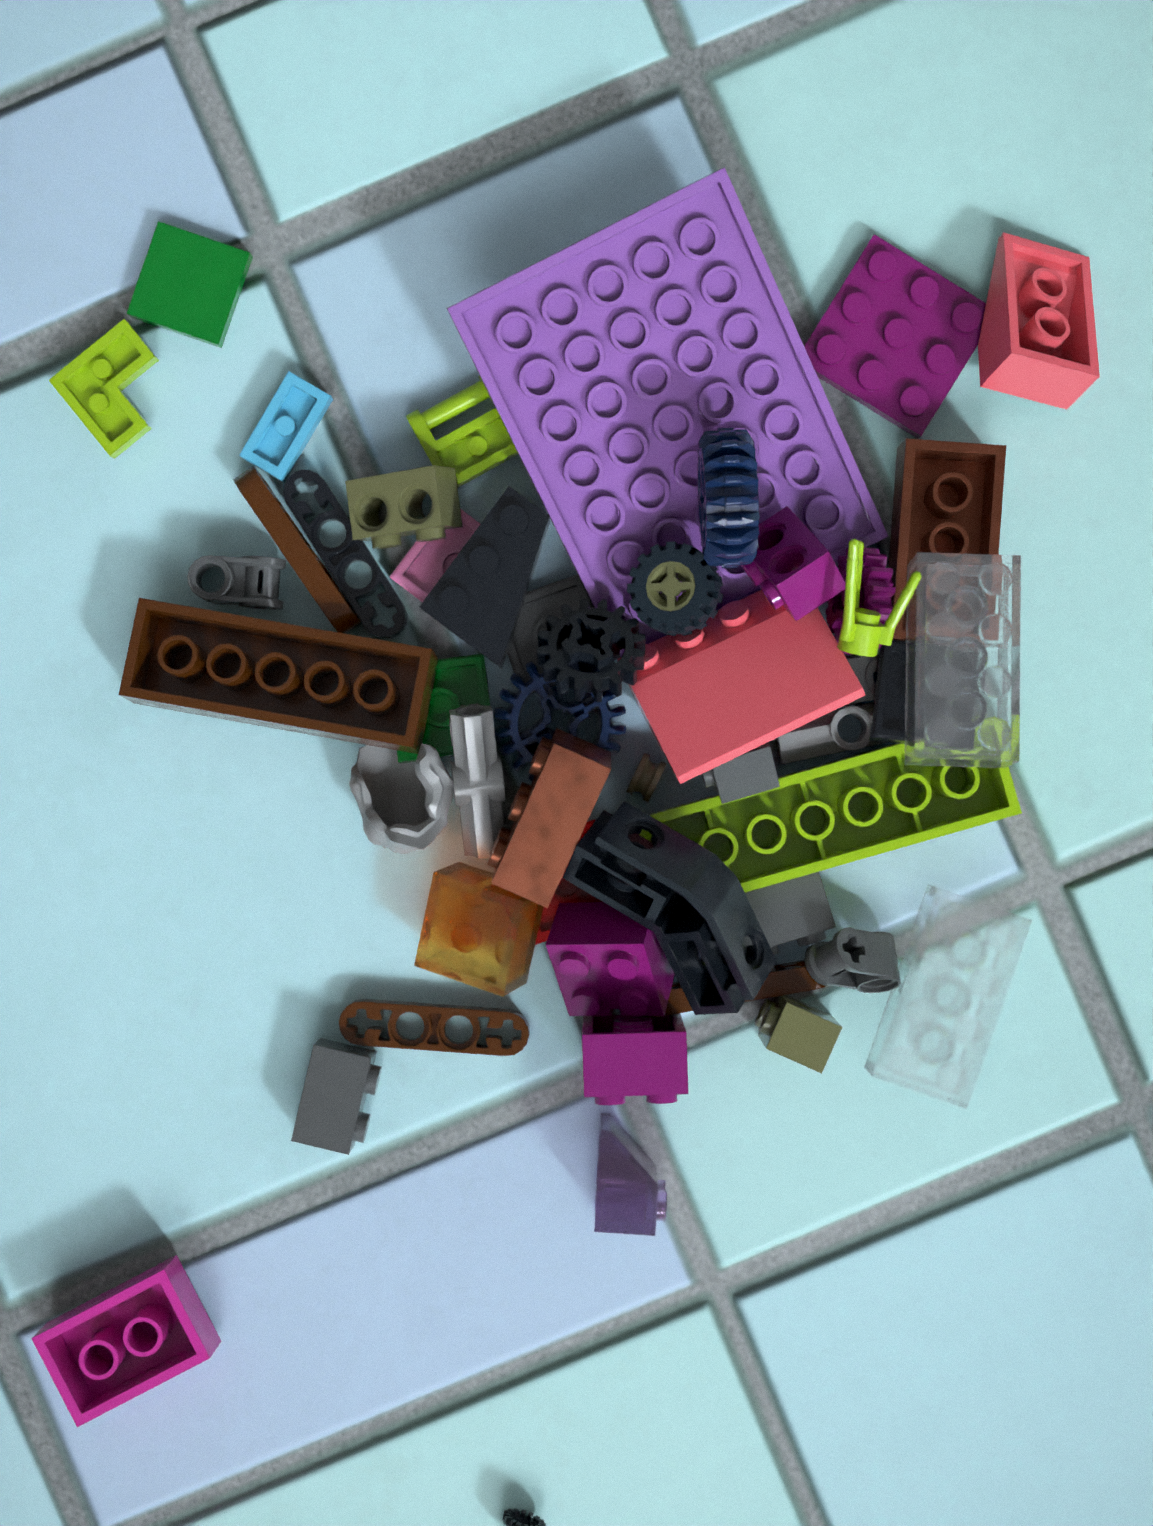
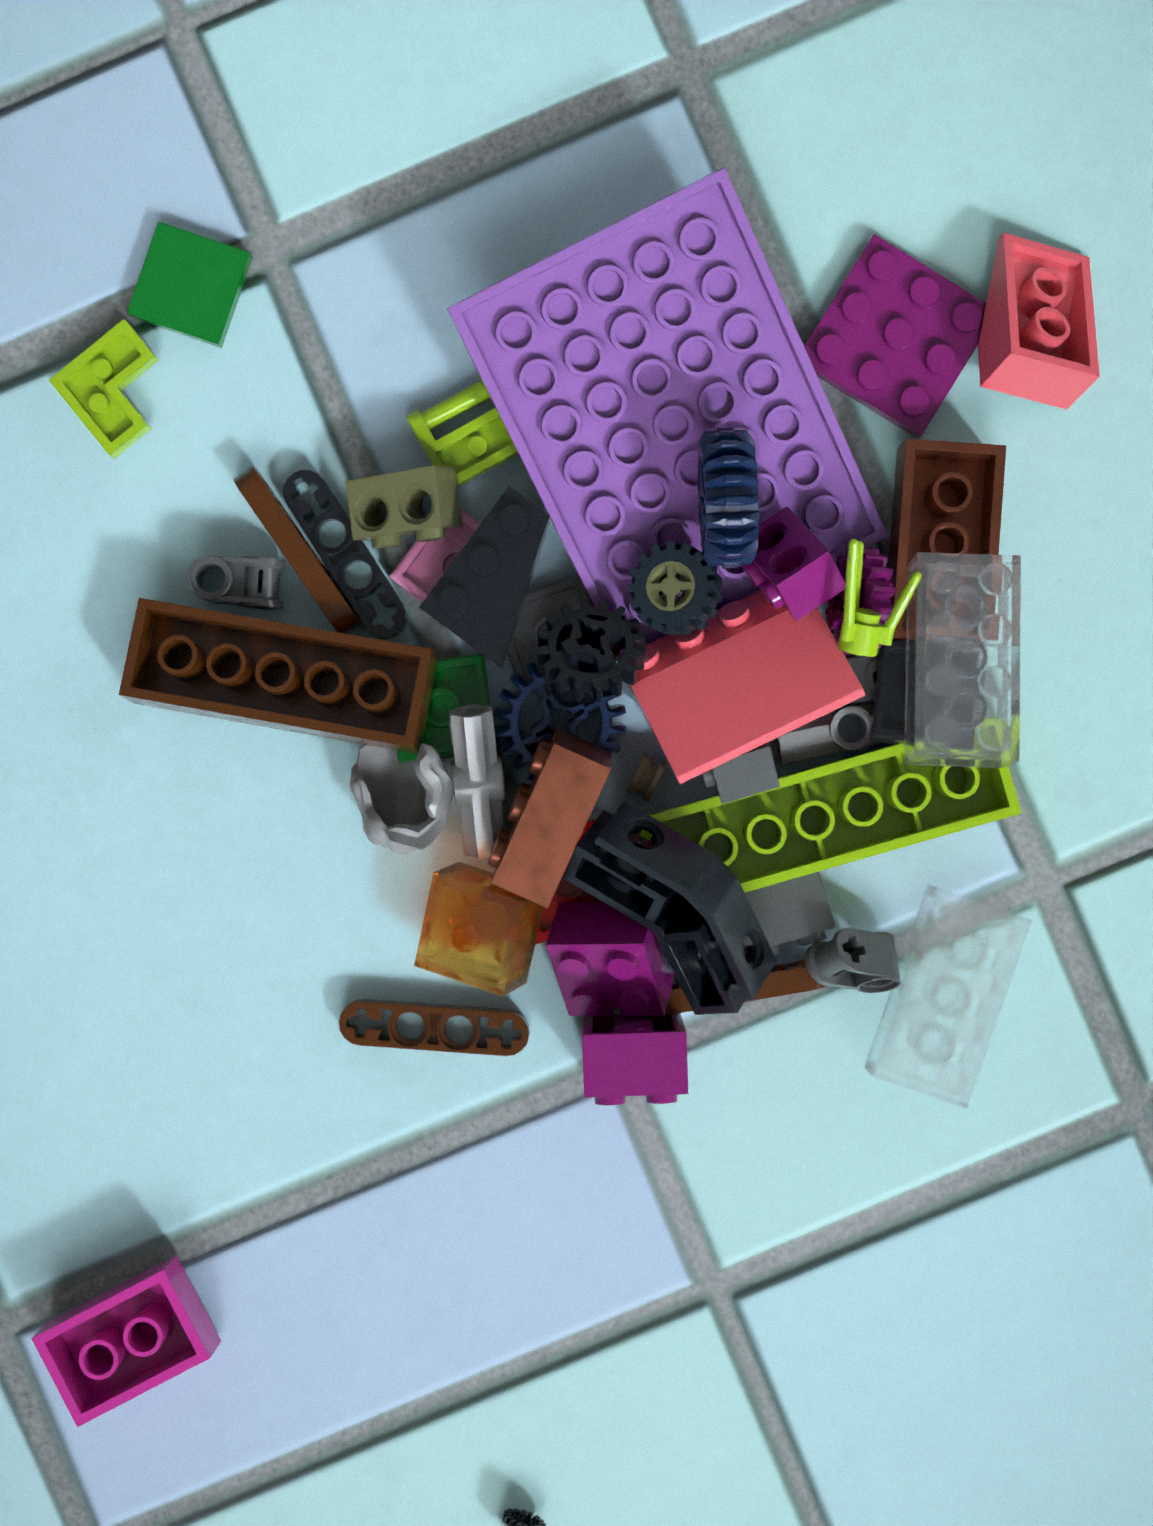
medium azure plate [239,371,333,483] -> none
dark grey brick [291,1038,382,1155] -> none
clear purple slope [594,1113,667,1236] -> none
olive brick [755,995,843,1074] -> none

